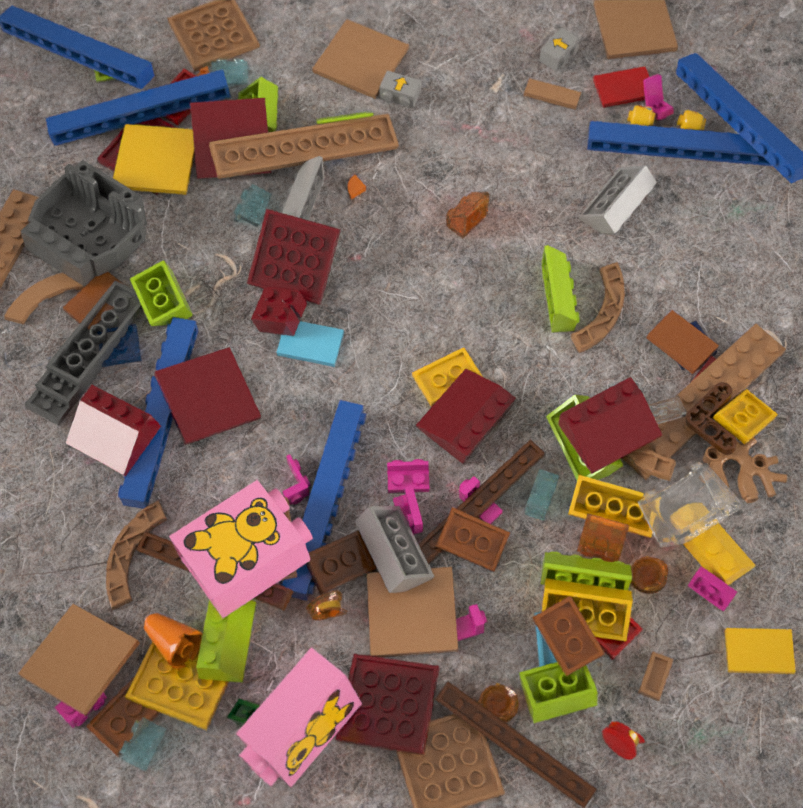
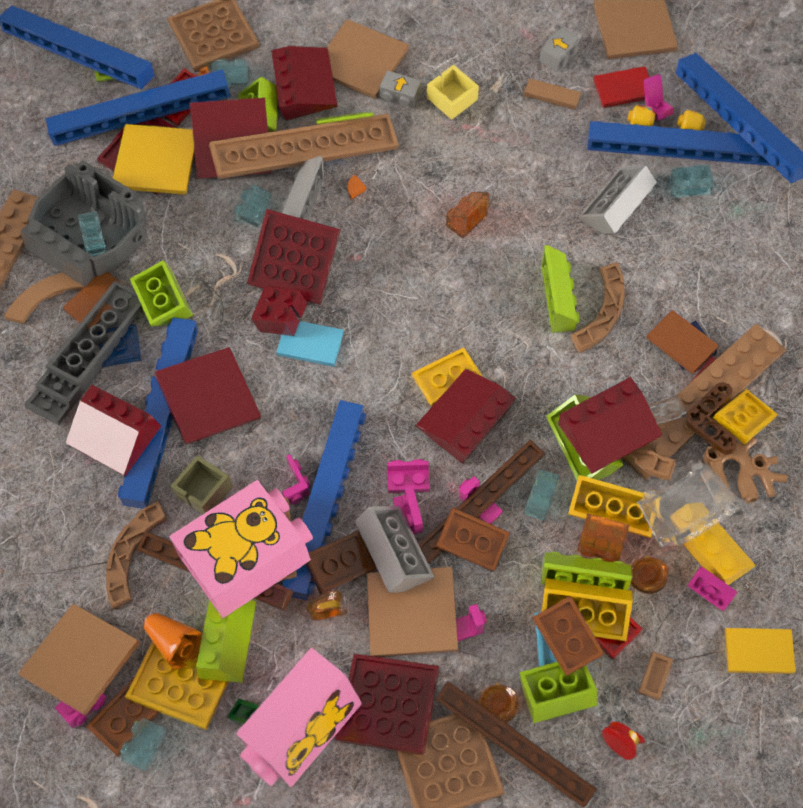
none -> clear light blue brick [77,211,106,257]
none -> olive piece [170,455,234,515]
none -> dark red slope [271,46,338,120]
none -> light yellow piece [427,65,479,120]
none -> clear light blue brick [669,165,714,198]

